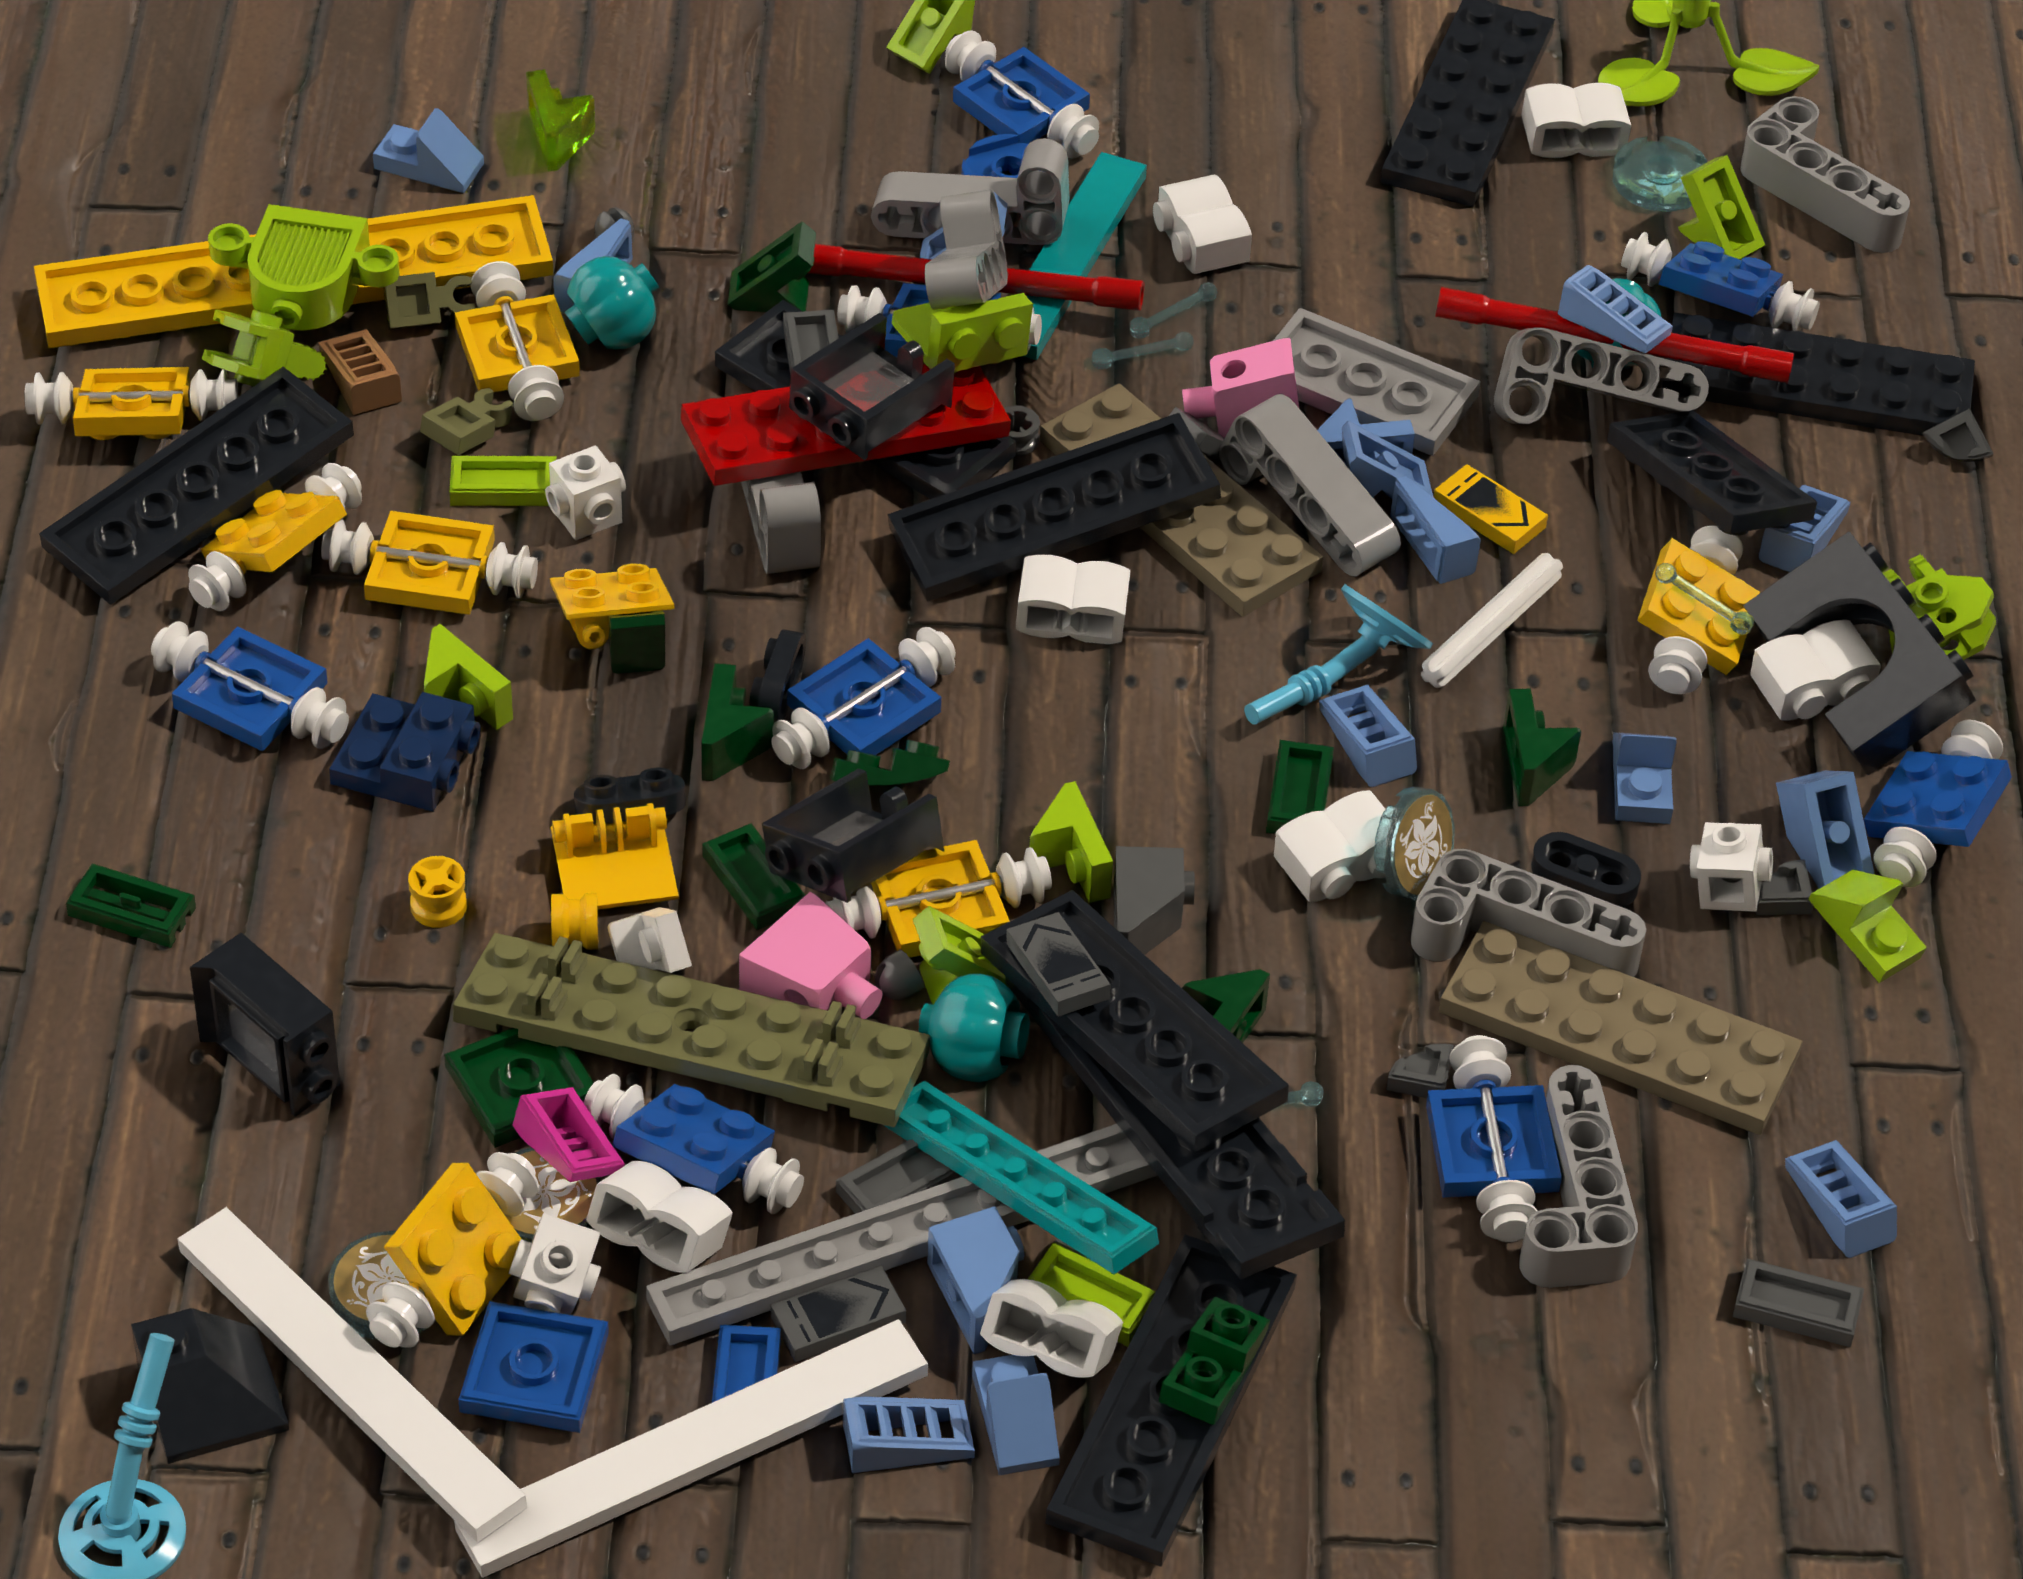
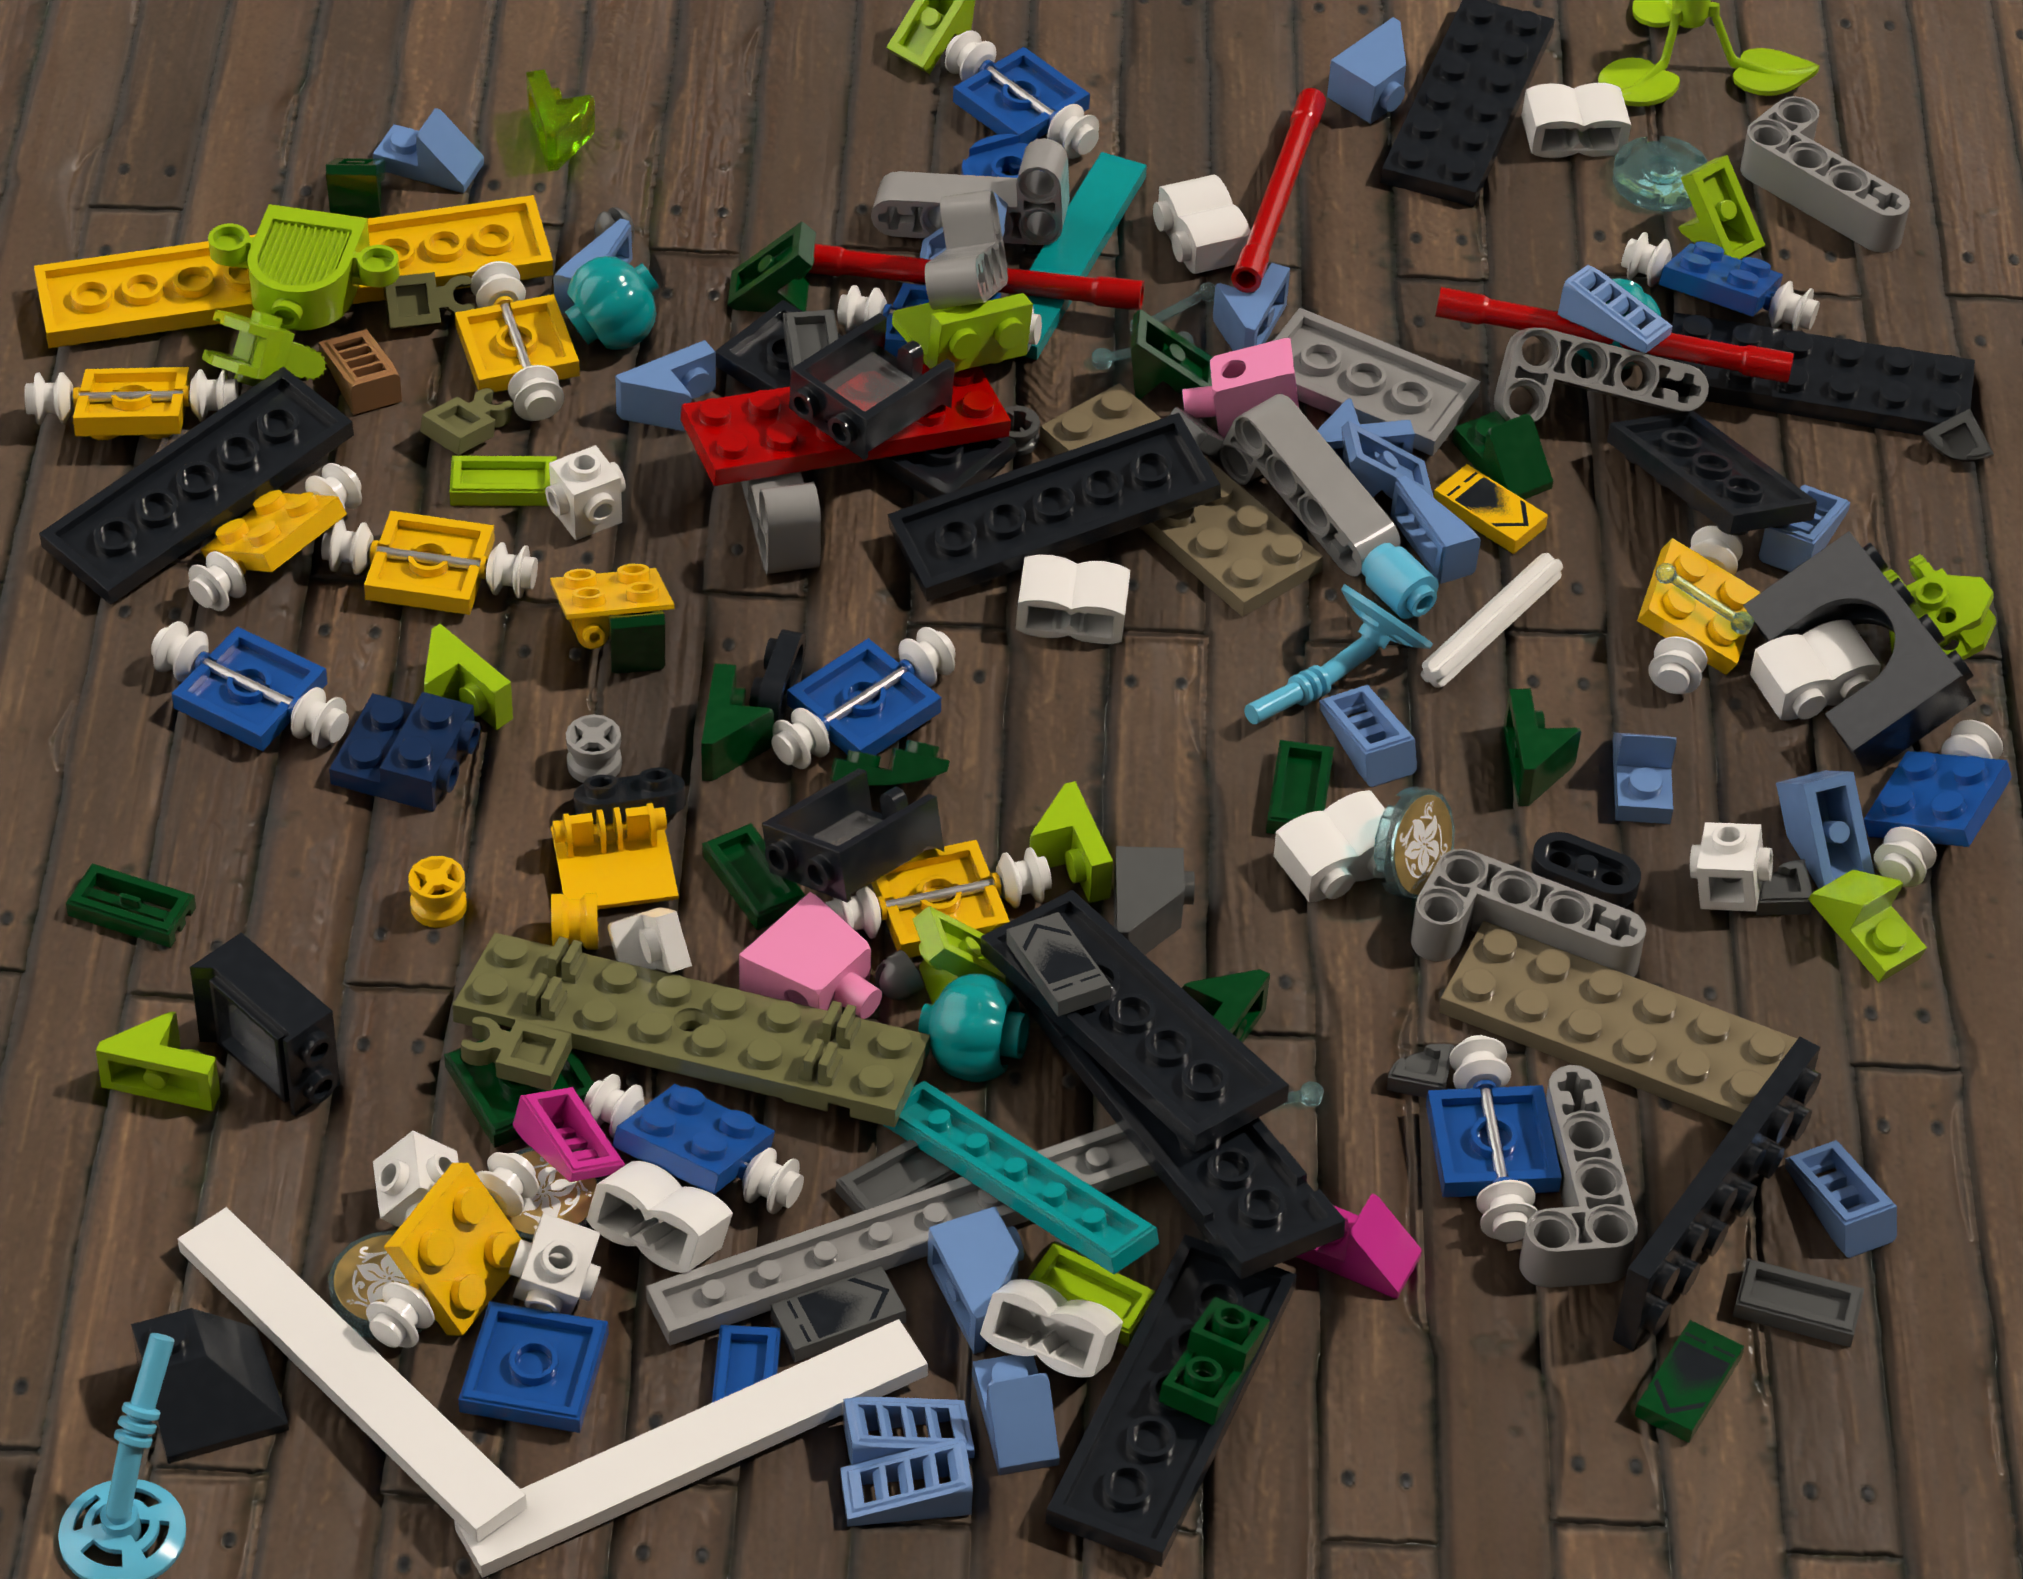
none -> lime slope [95,1011,221,1111]
none -> dark green slope [326,158,385,219]
none -> white brick [373,1130,459,1227]
none -> olive plate [461,1017,572,1091]
none -> light grey wheel [566,714,622,783]
none -> medium blue slope [615,340,716,431]
none -> medium blue slope [840,1439,973,1527]
none -> dark green slope [1130,309,1213,400]
none -> medium blue slope [1213,262,1290,351]
none -> red piece [1231,88,1326,293]
none -> dark pink slope [1296,1193,1422,1299]
none -> medium blue slope [1327,17,1406,124]
none -> medium azure brick [1361,543,1439,619]
none -> dark green slope [1452,411,1553,500]
none -> black plate [1613,1036,1821,1352]
none -> dark green tile [1634,1320,1744,1443]

